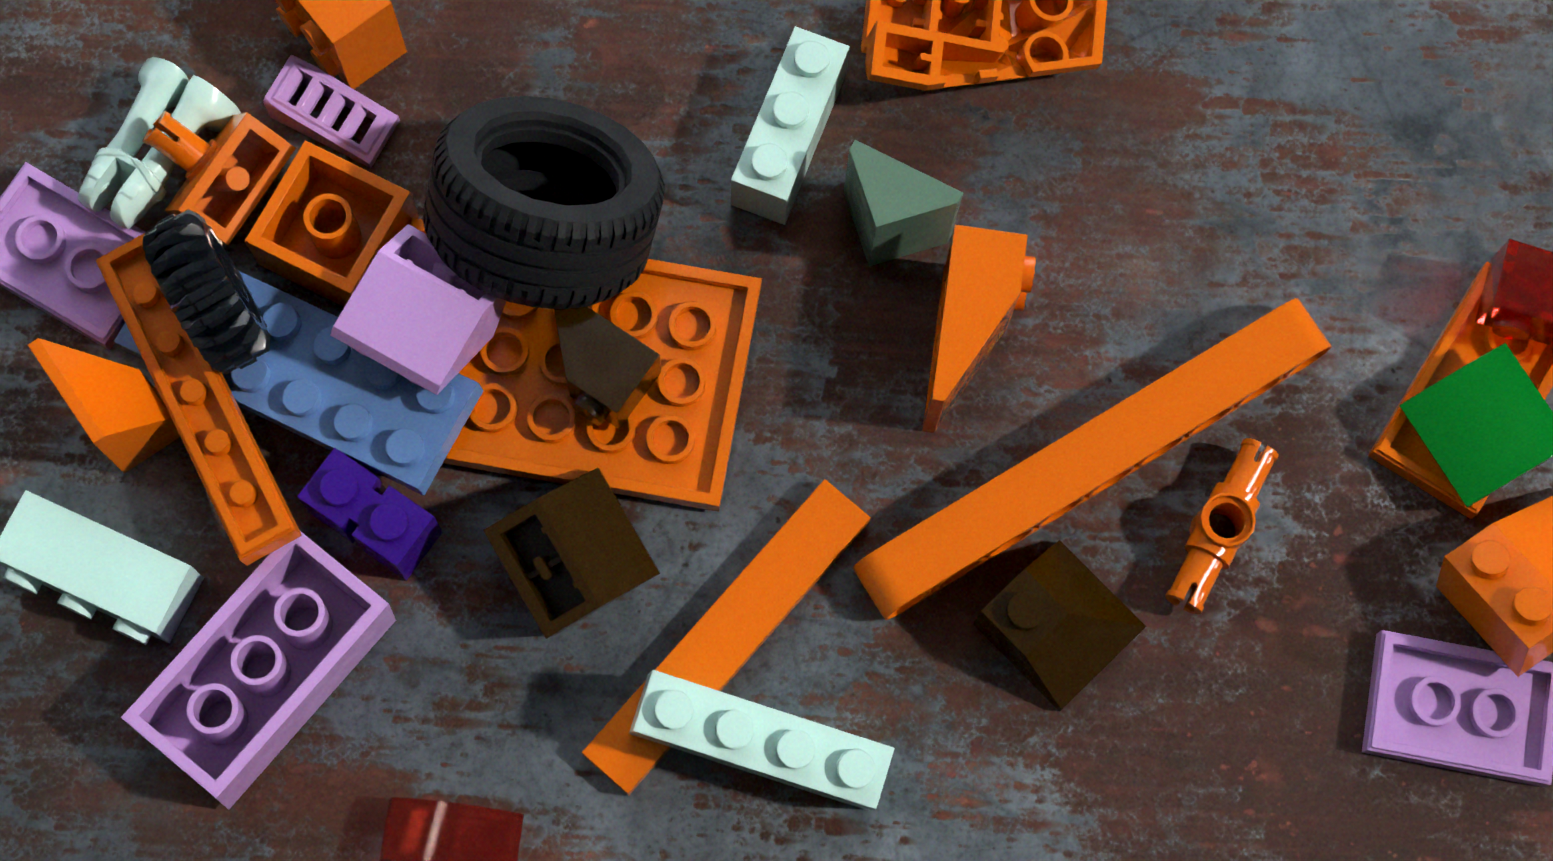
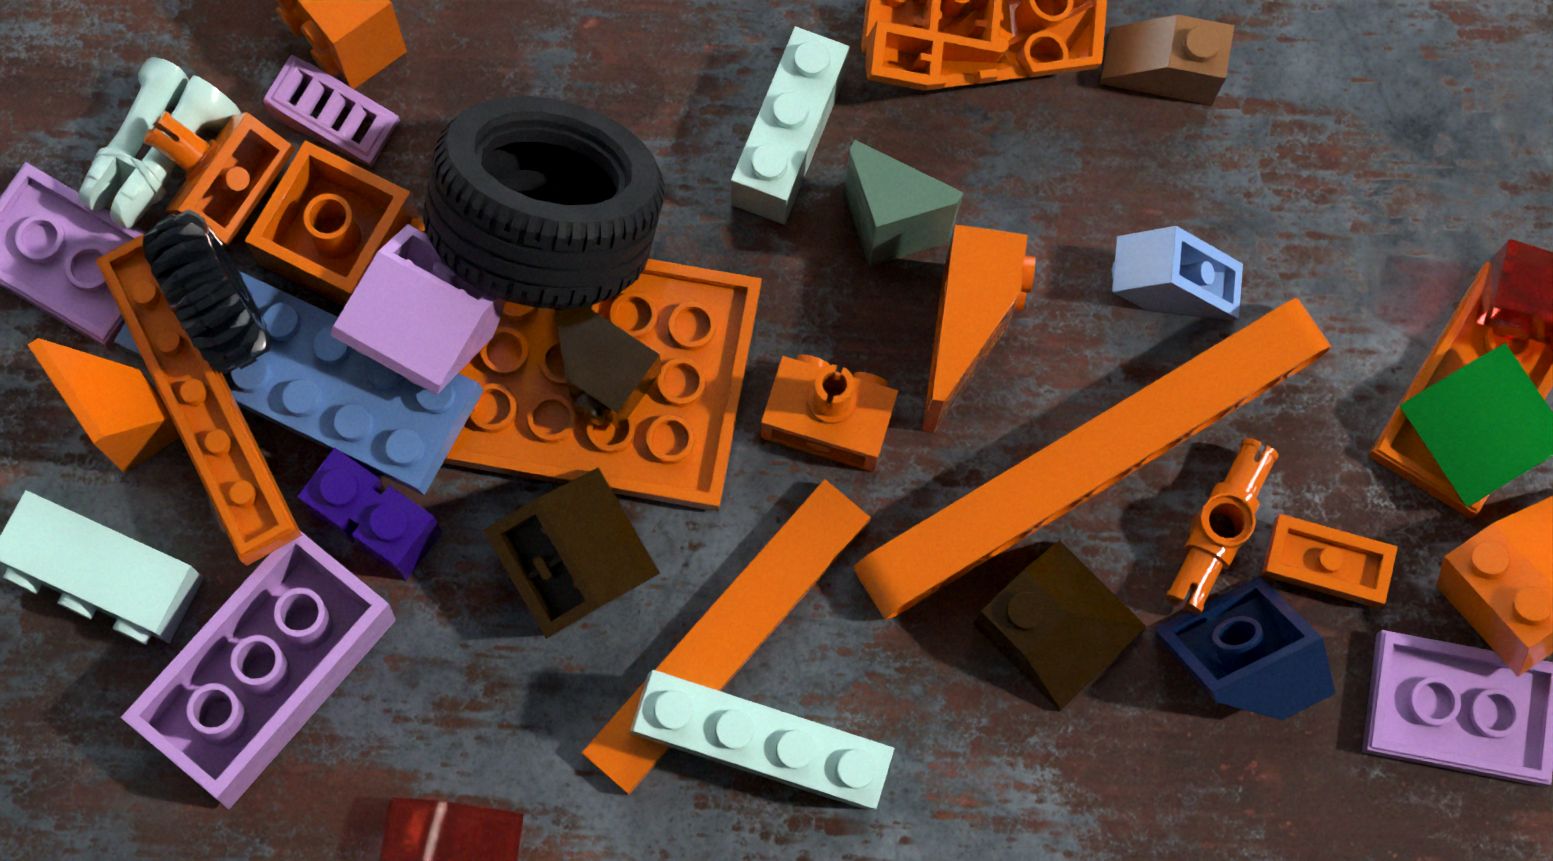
none -> orange brick [760,354,898,473]
none -> medium nougat slope [1099,14,1235,106]
none -> light blue slope [1112,226,1243,321]
none -> dark blue slope [1154,576,1336,720]
none -> orange plate [1261,514,1398,609]

